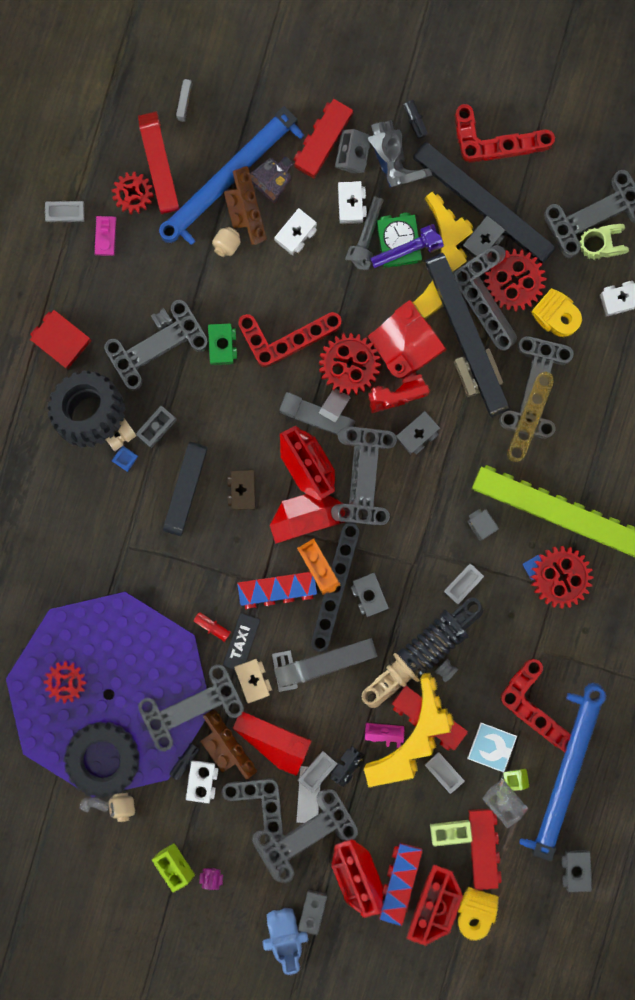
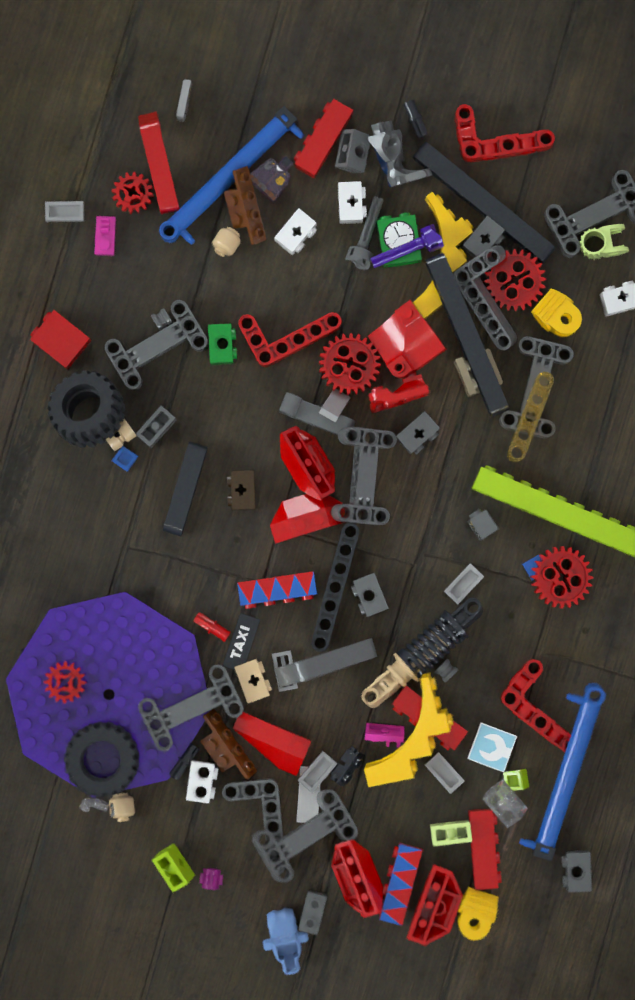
orange plate [297,539,340,594] -> none

